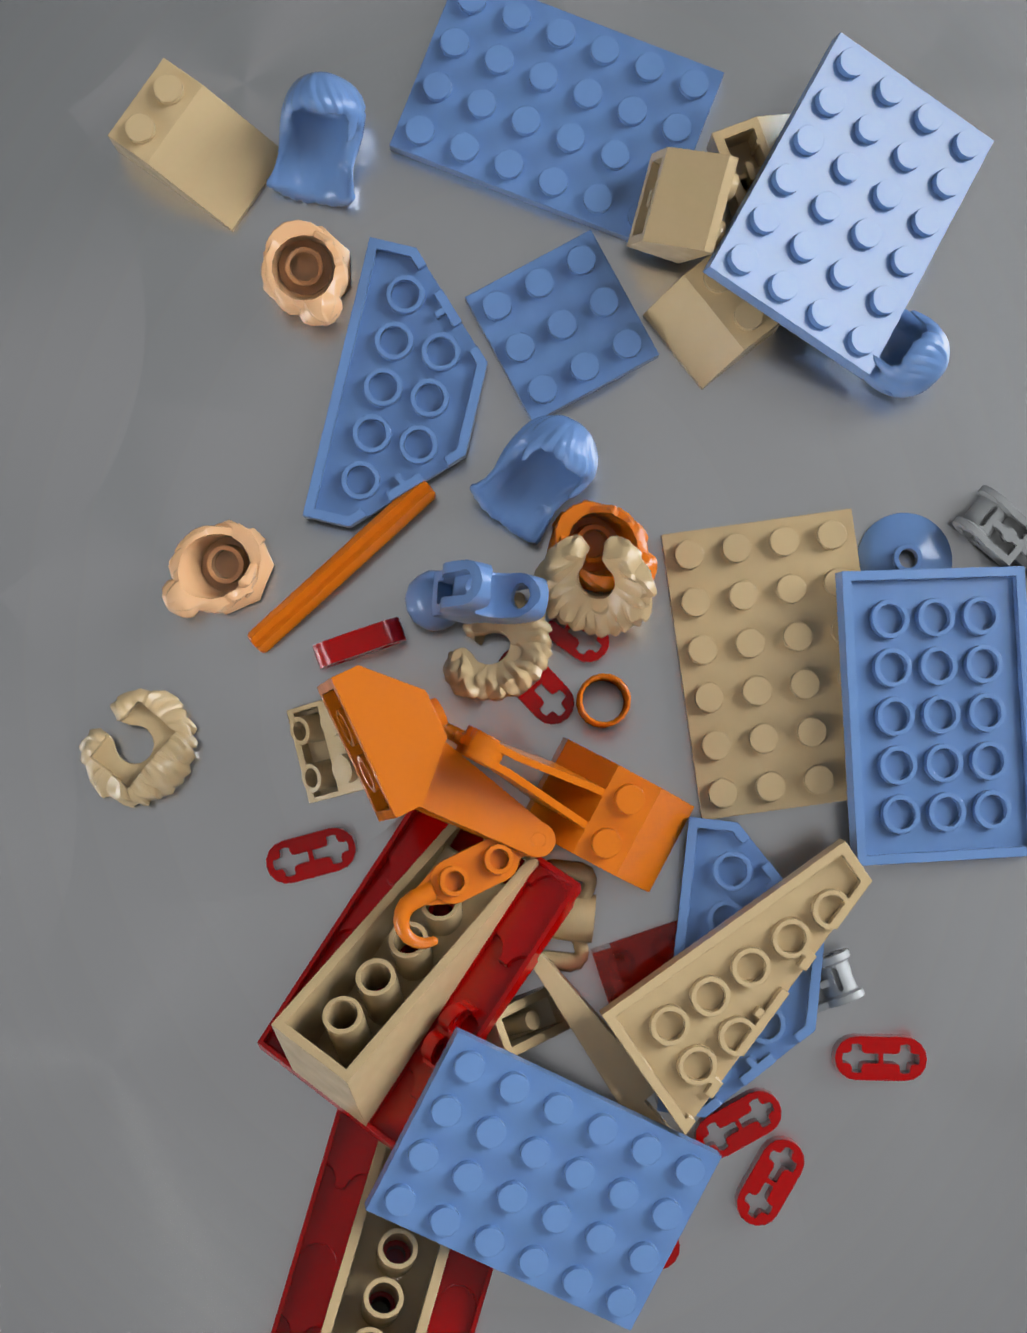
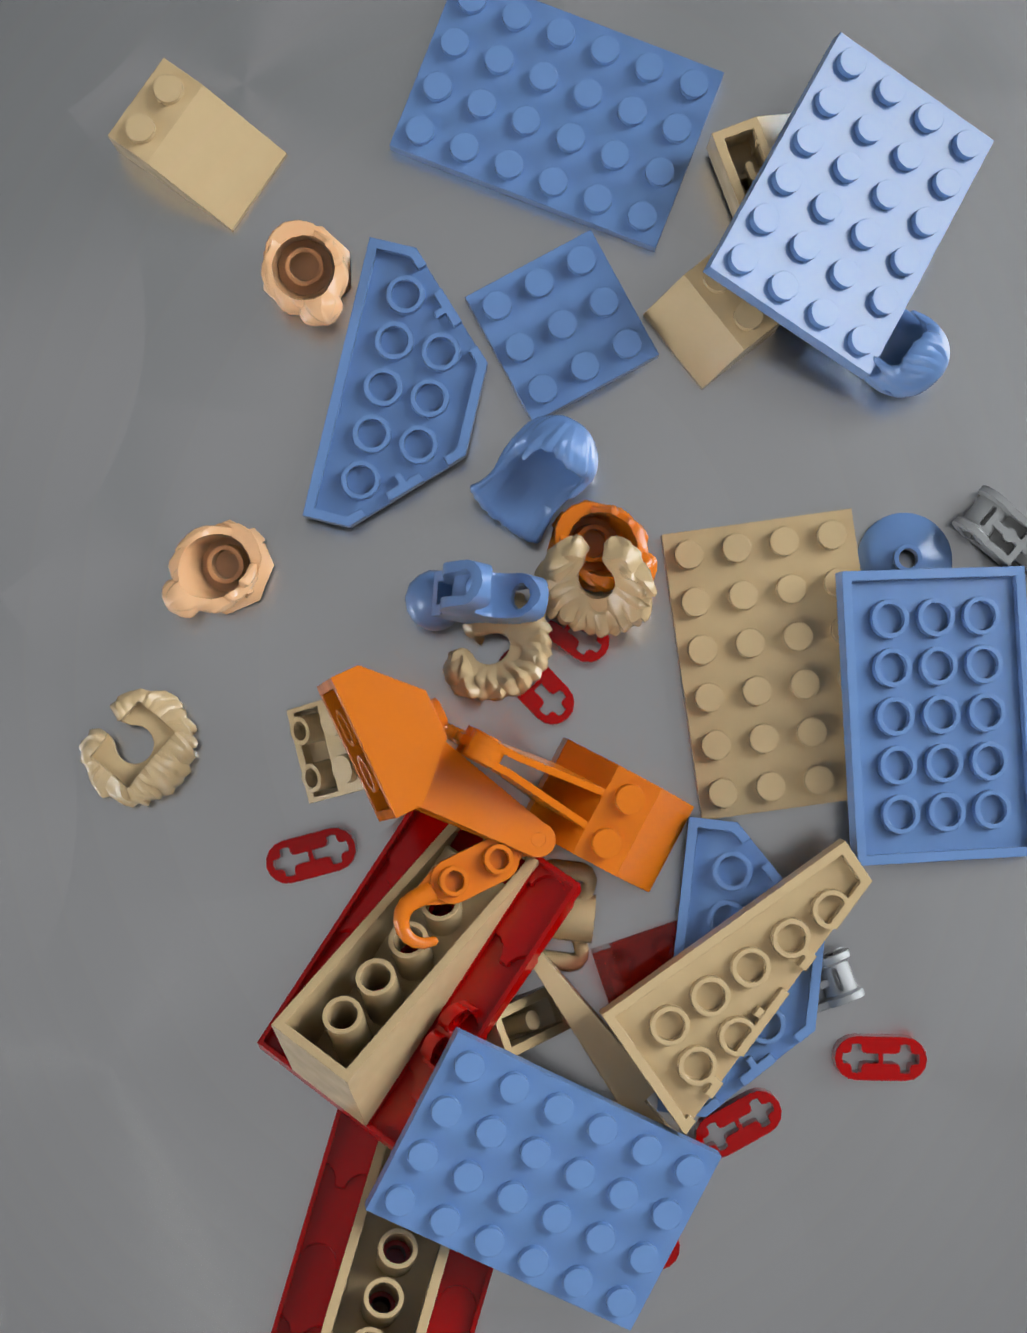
orange axle [247,480,436,653] -> none
medium blue piece [266,71,366,207] -> none
red beam [312,617,407,669] -> none
orange piece [576,673,631,728] -> none
tan slope [627,147,739,264] -> none
red beam [734,1136,805,1226] -> none

